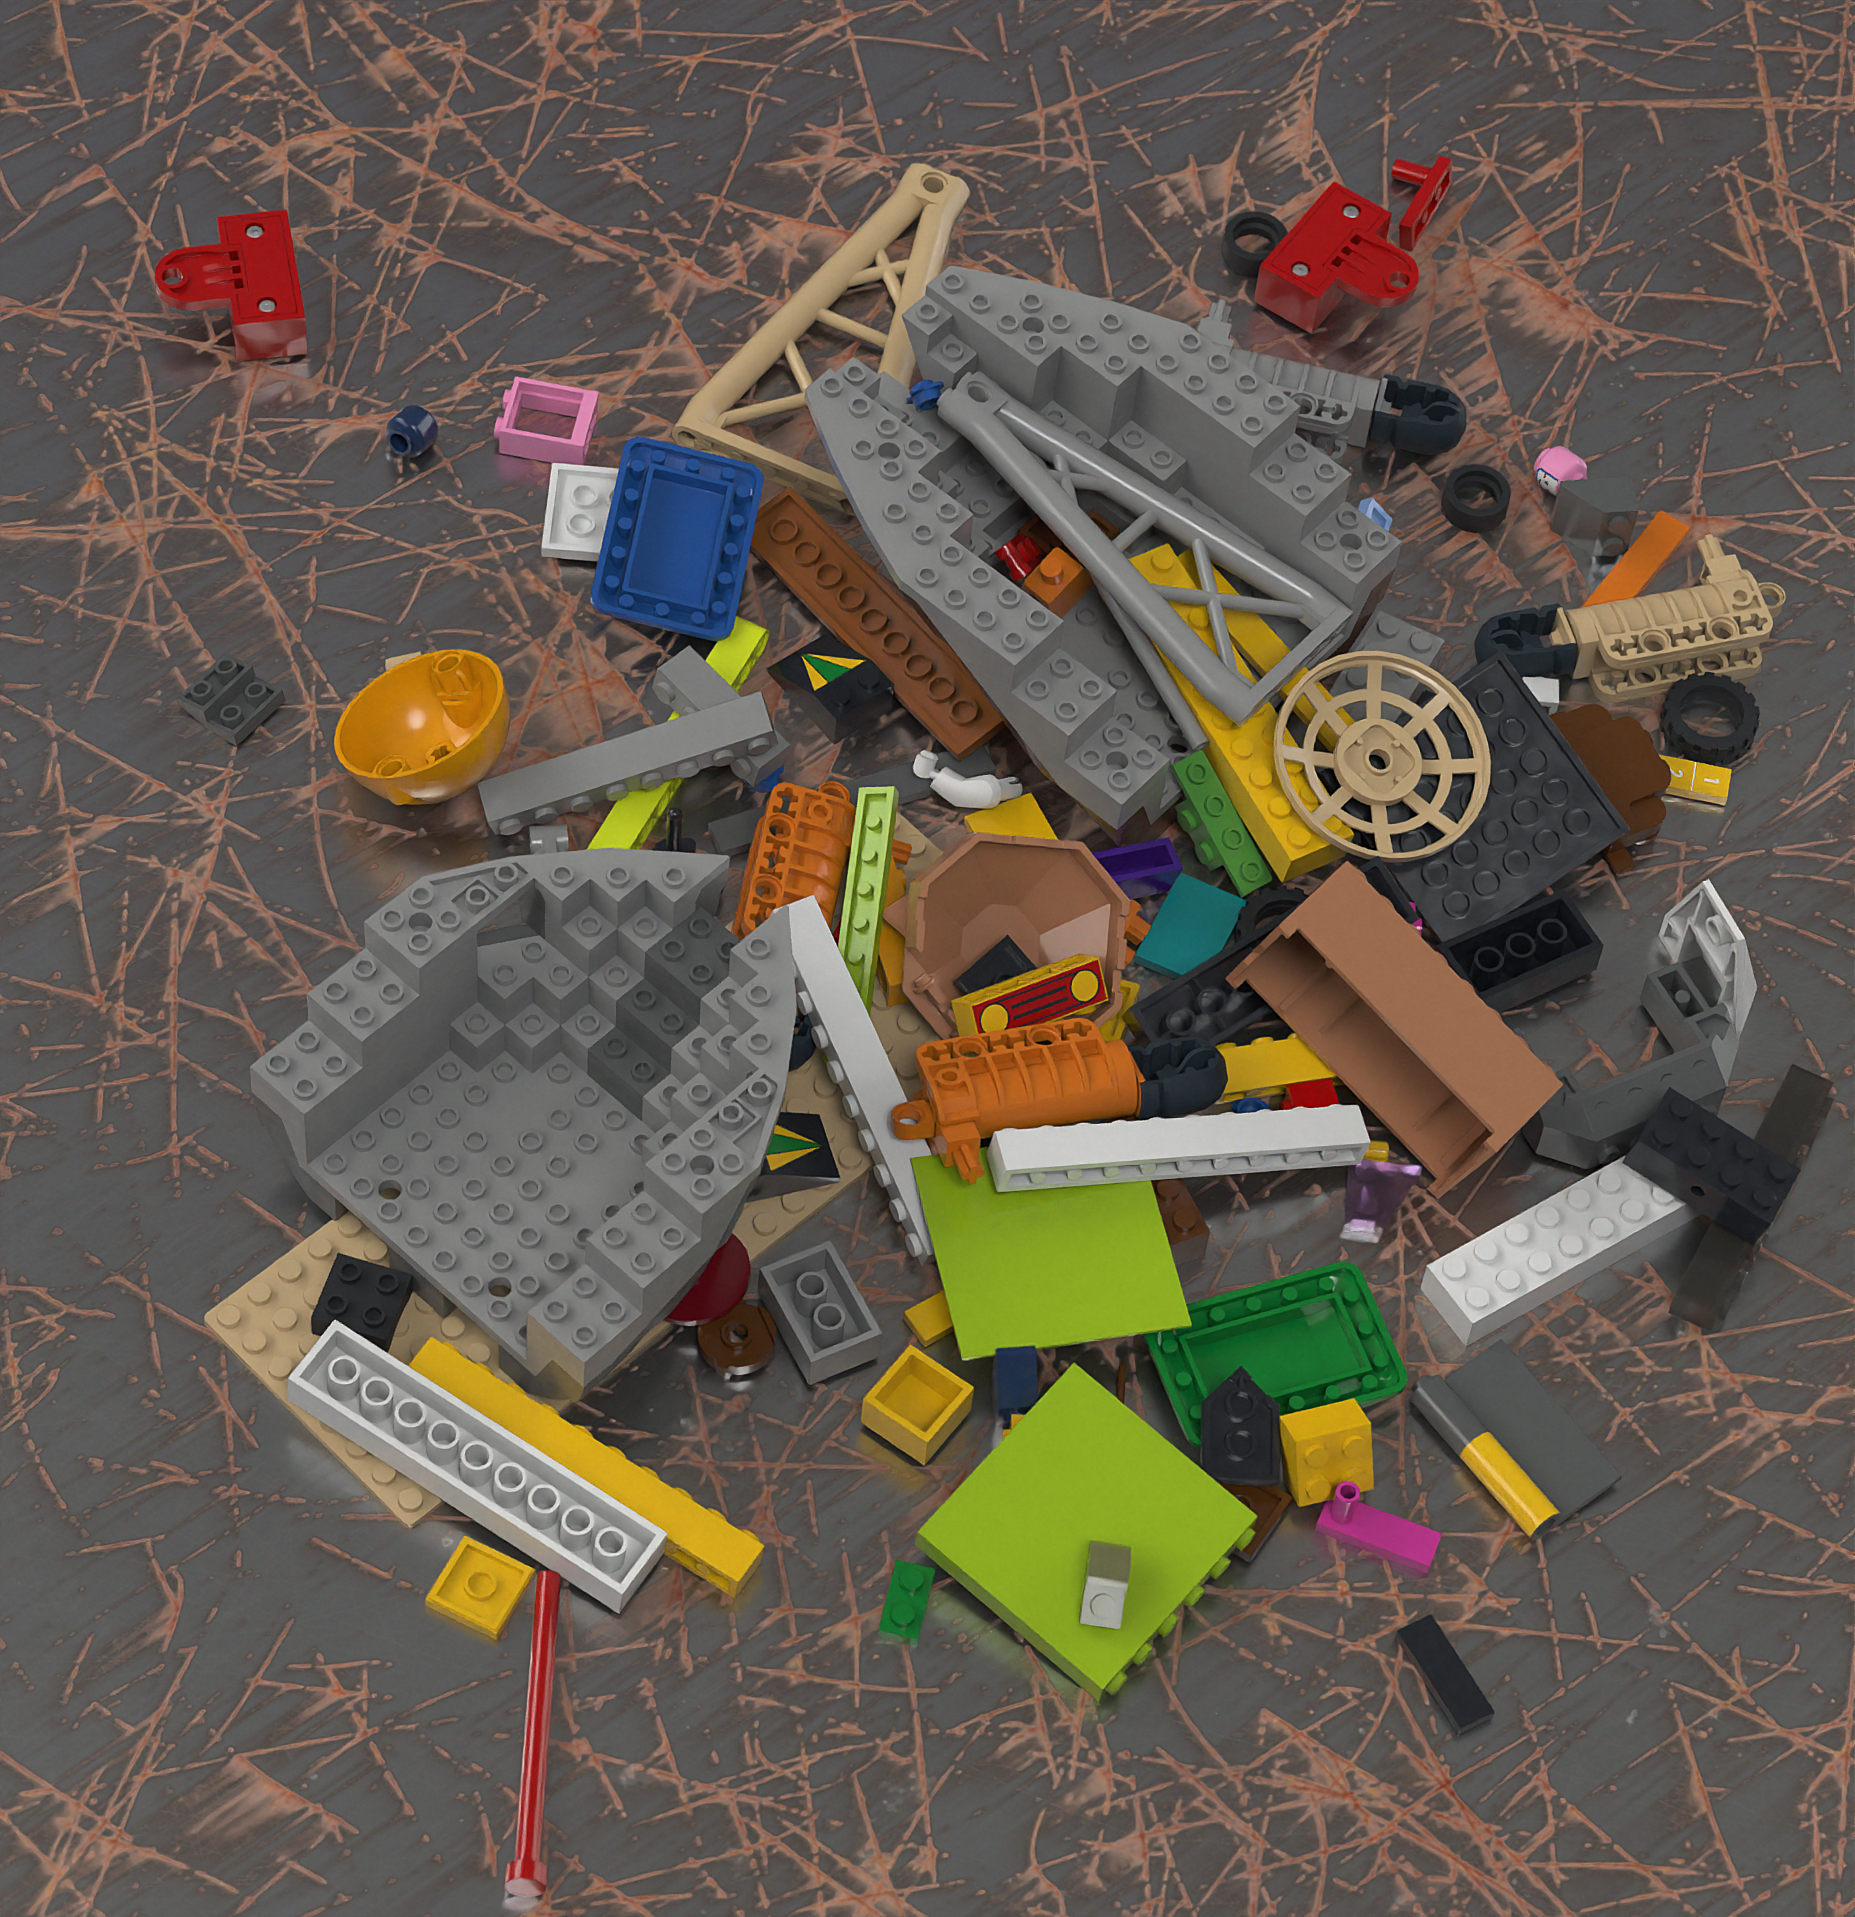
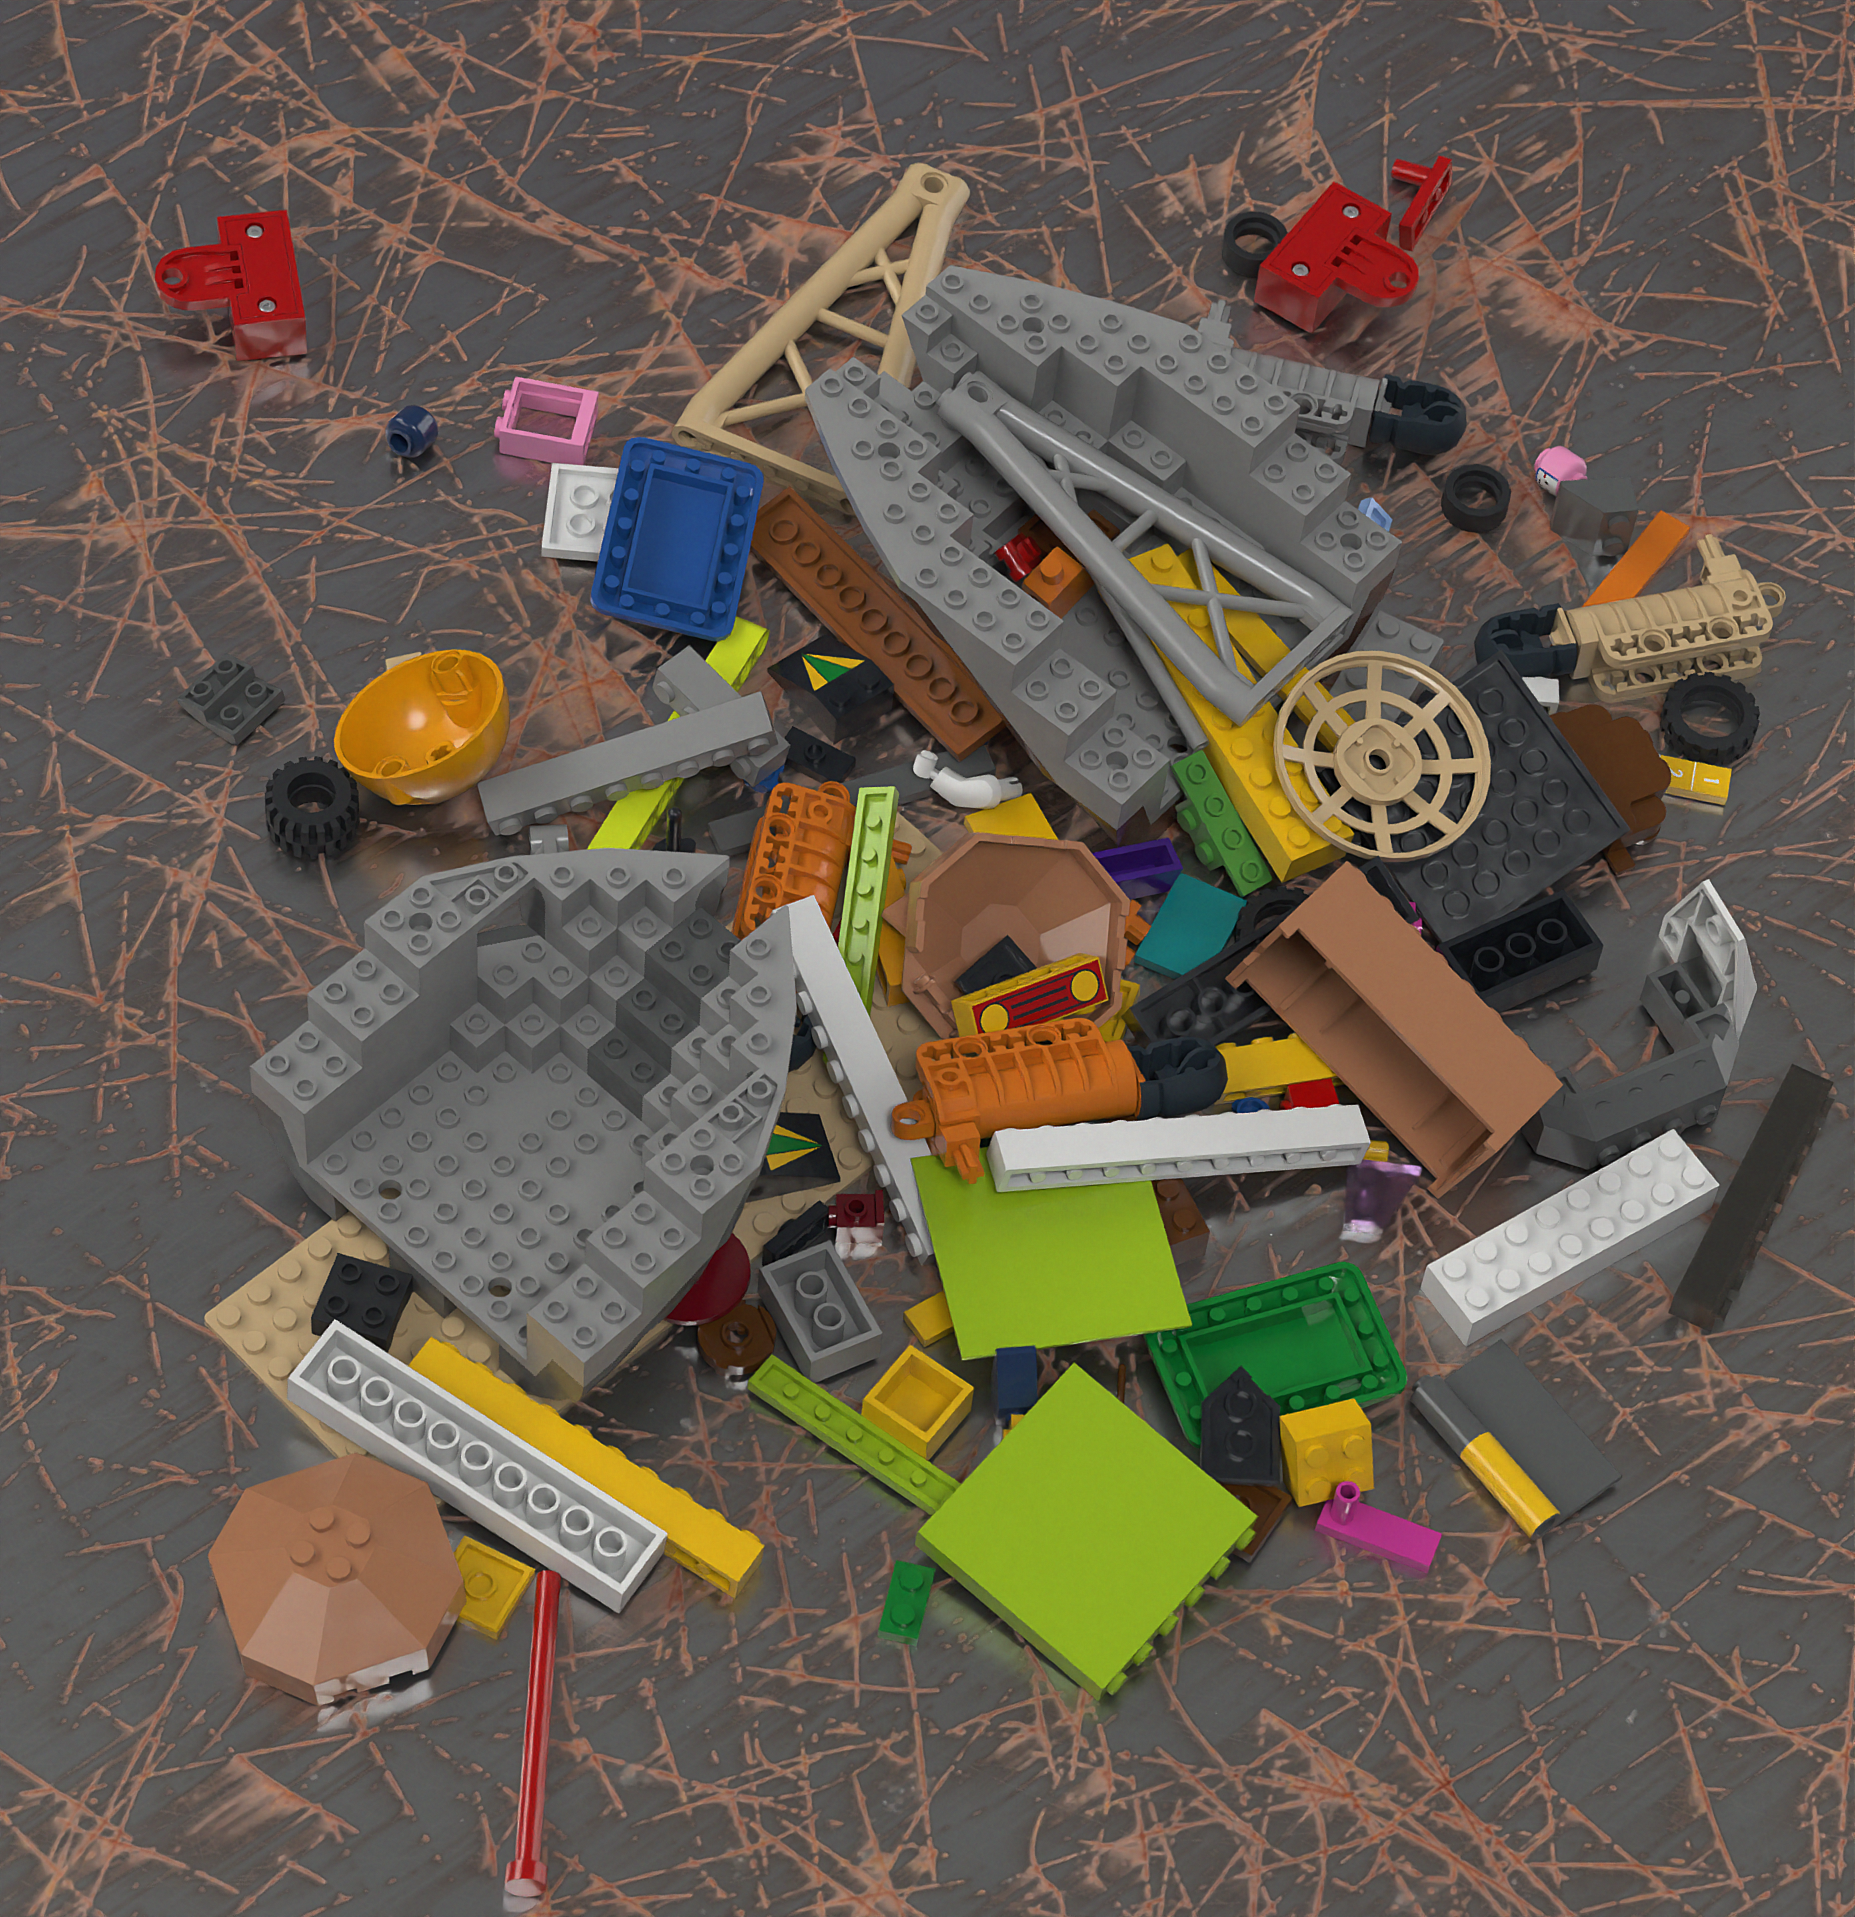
blue plate [906,380,944,411] -> none
brick [1079,1540,1131,1629] -> none
black tile [1395,1614,1495,1735] -> none
black brick [1622,1087,1801,1246] -> none
none -> nougat windscreen [208,1453,467,1706]
none -> black tyre [265,756,360,859]
none -> lime plate [747,1354,961,1516]
none -> black plate [762,1200,829,1266]
none -> black plate [784,726,856,784]
none -> dark red brick [828,1190,884,1243]

